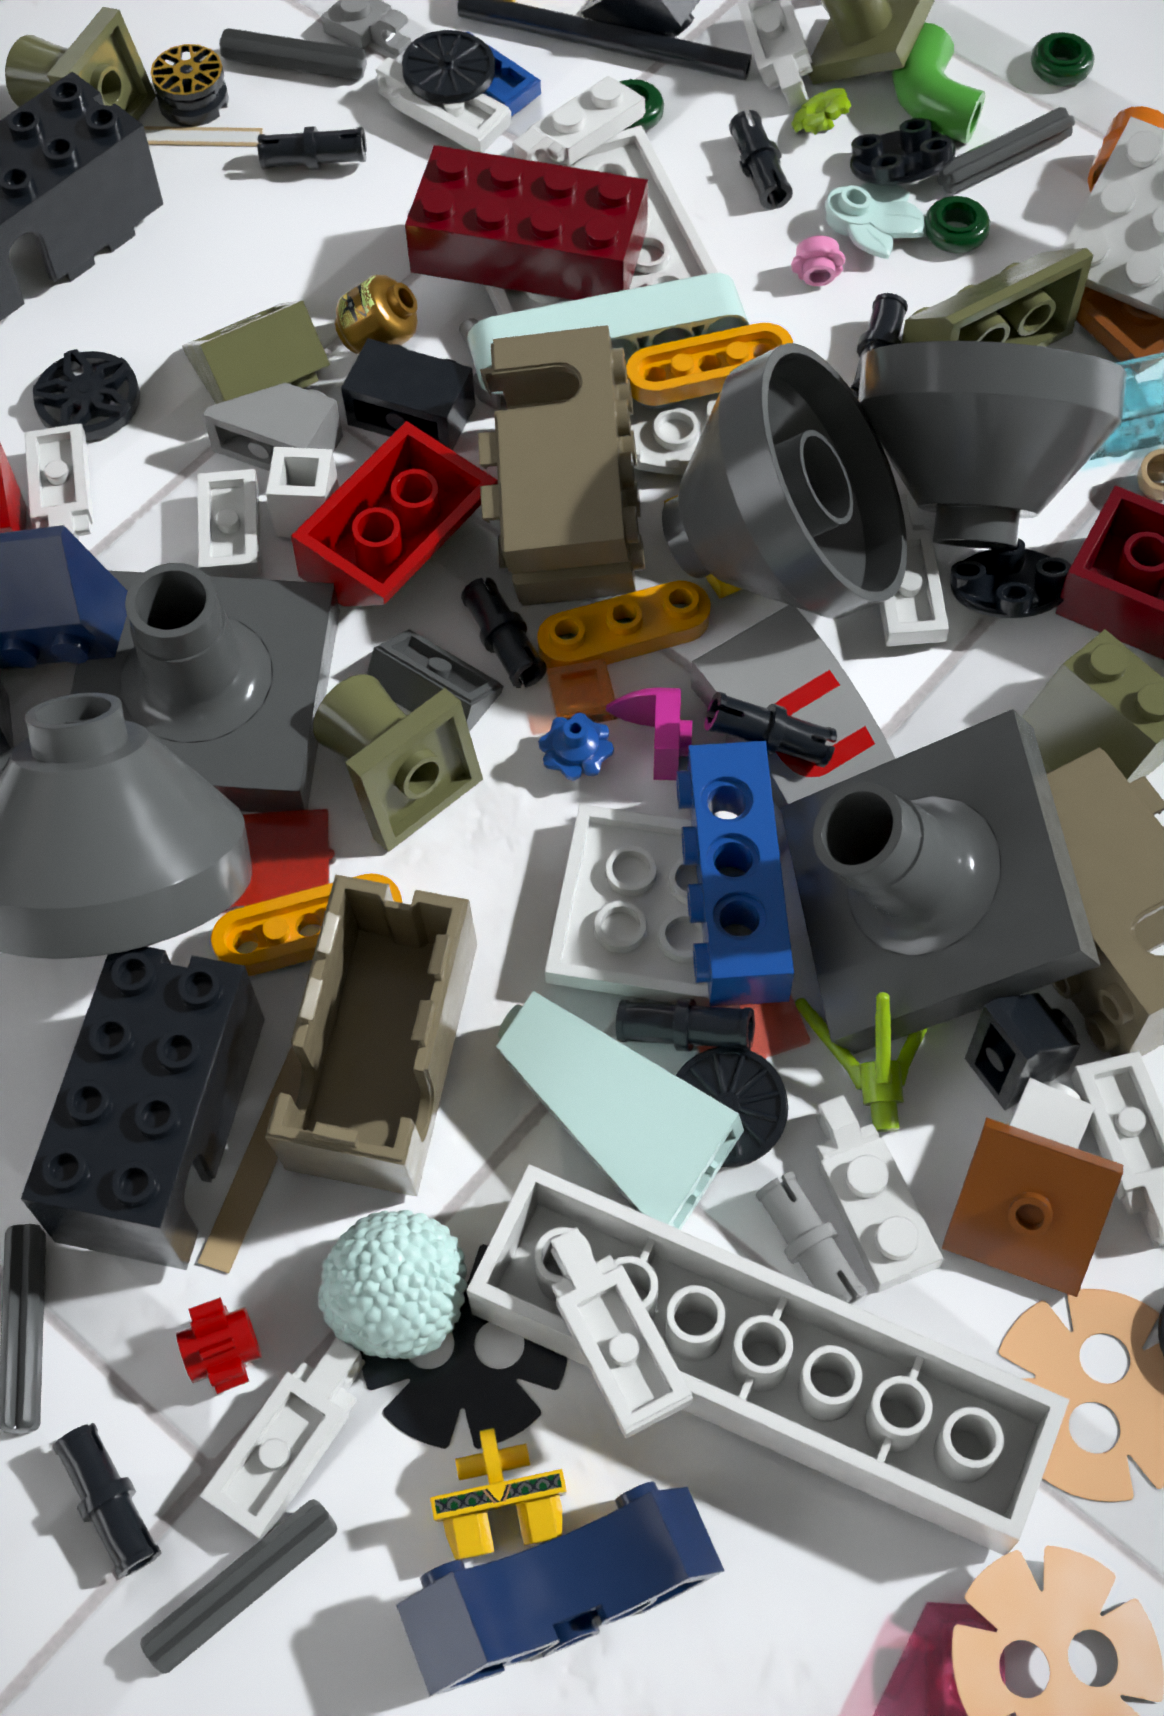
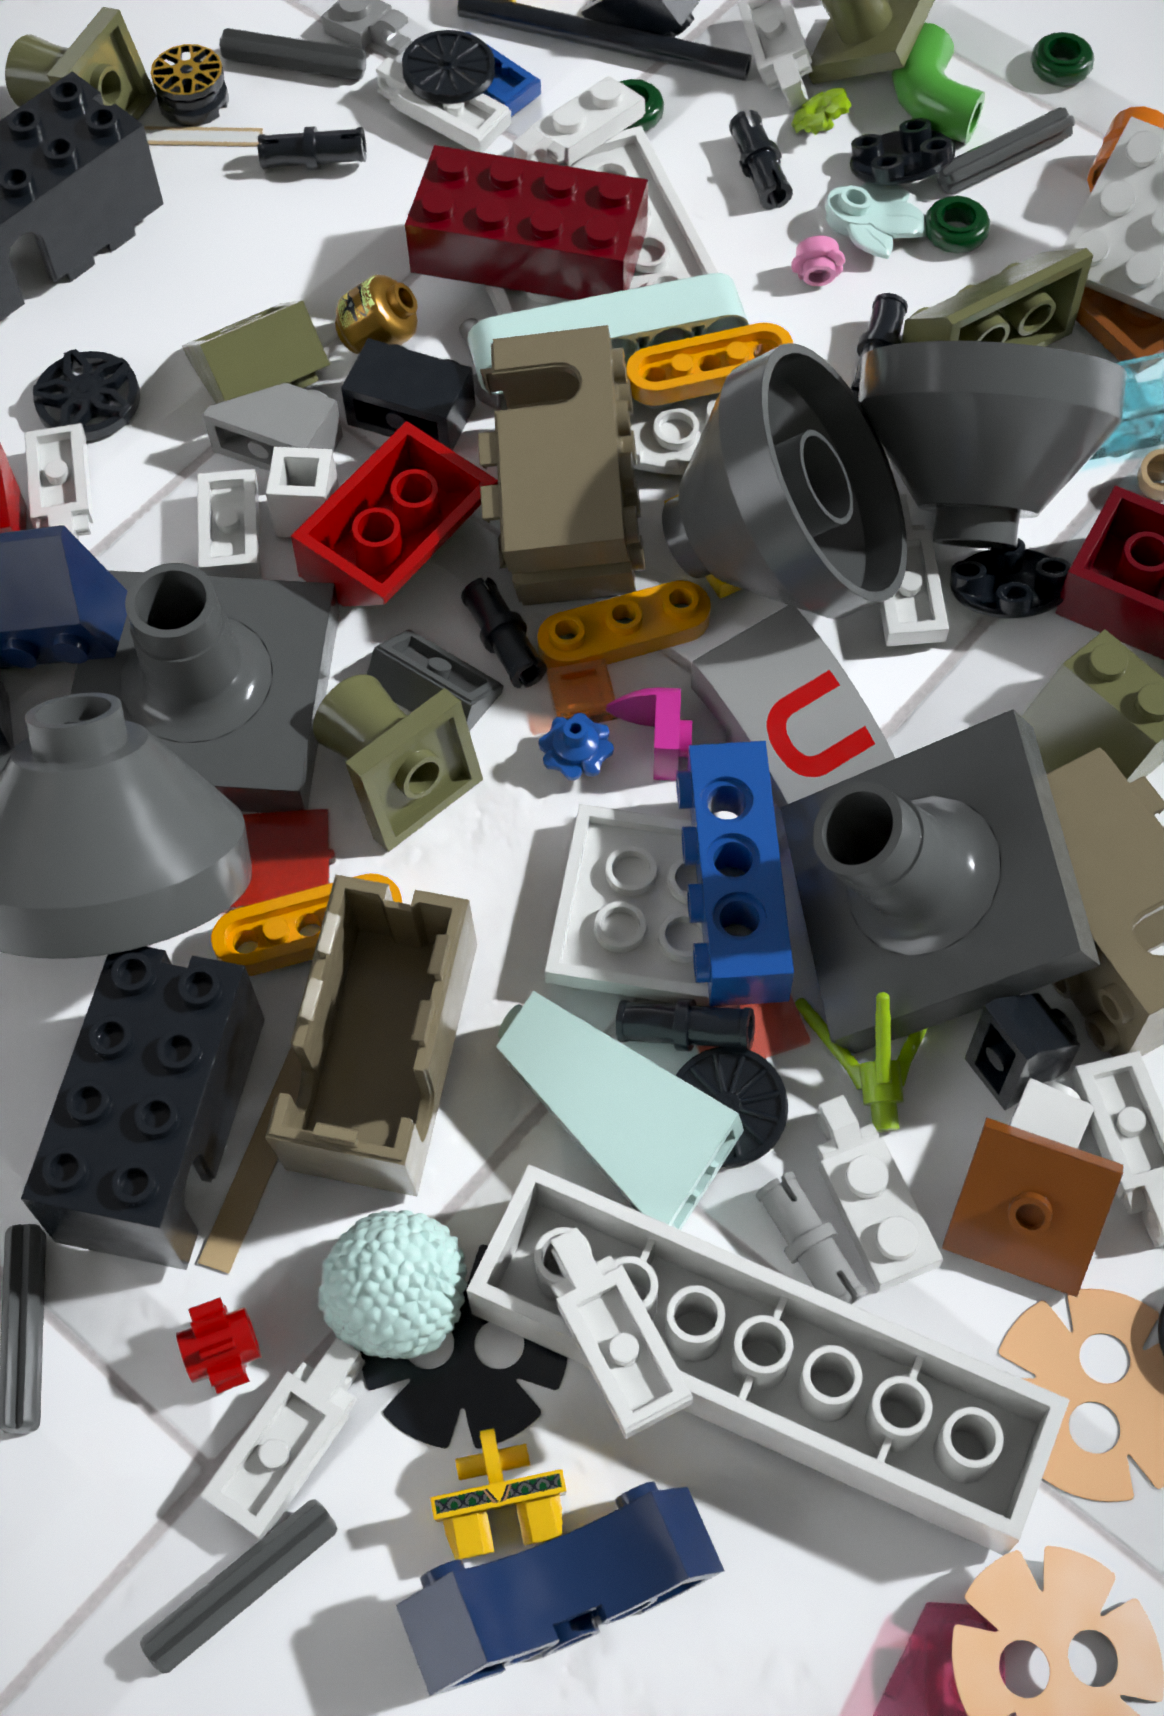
black pin [52,1423,162,1578] -> none
black pin [704,691,837,767] -> none

